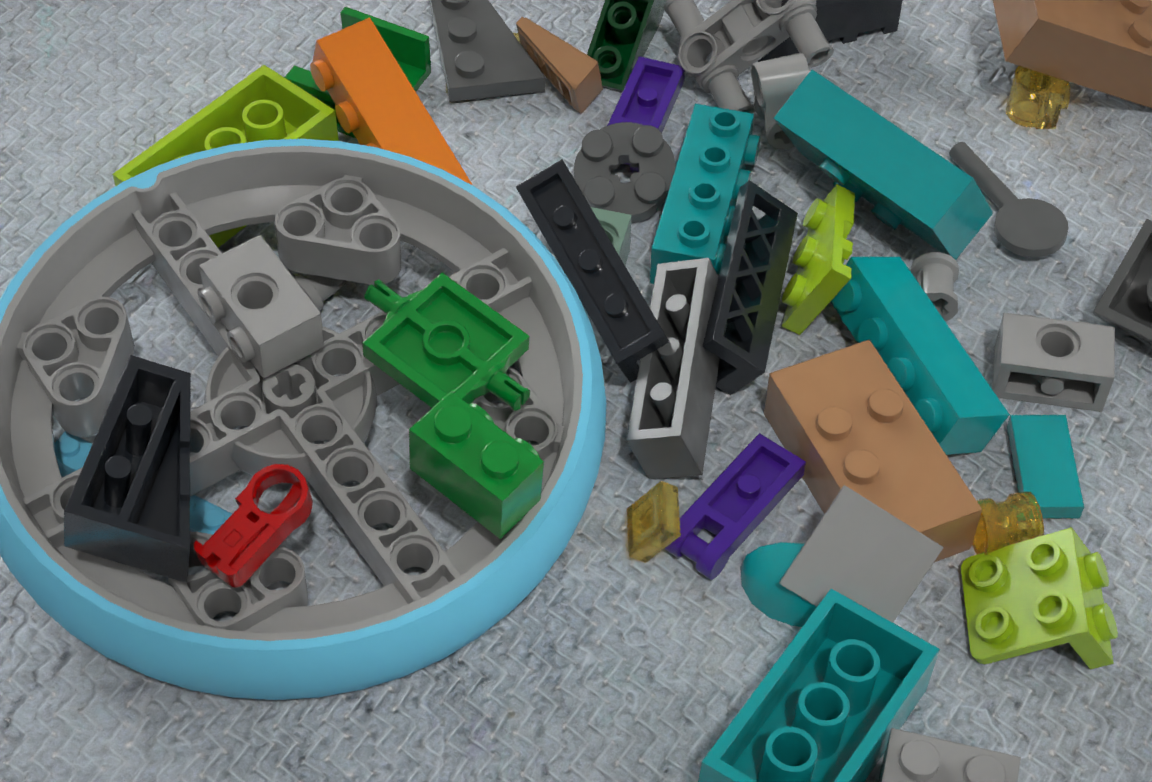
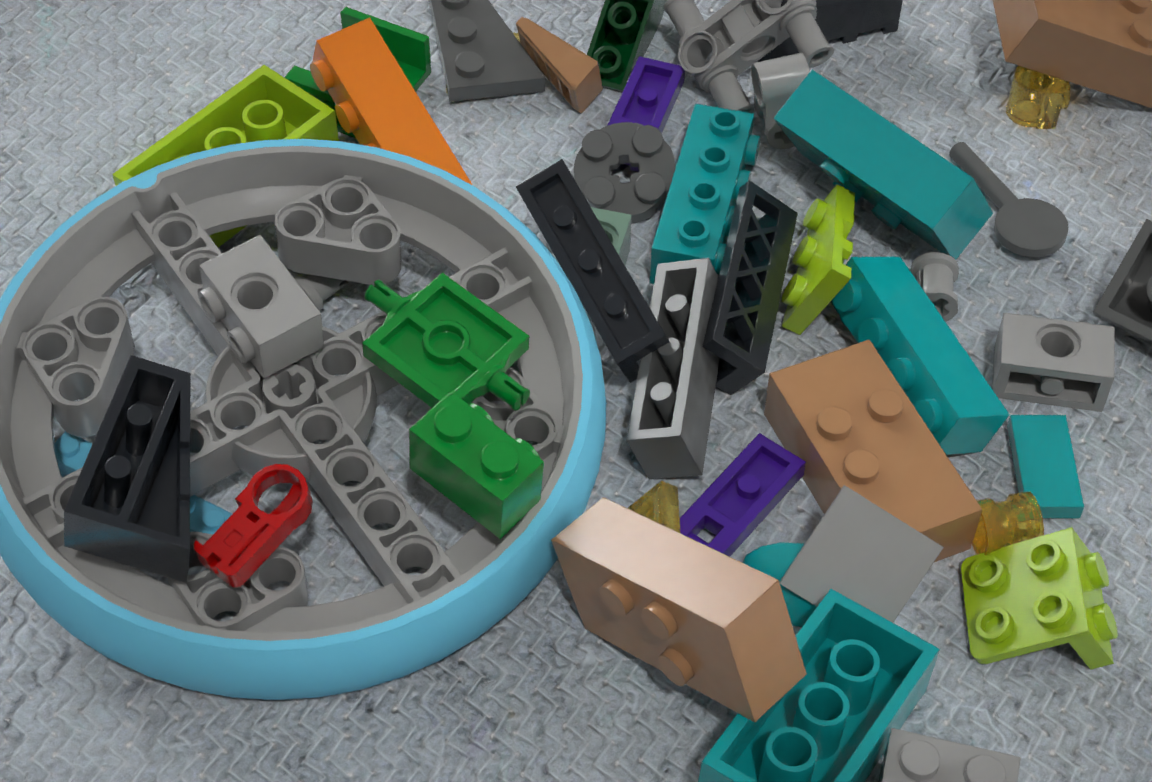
none -> medium nougat brick [551,497,807,722]

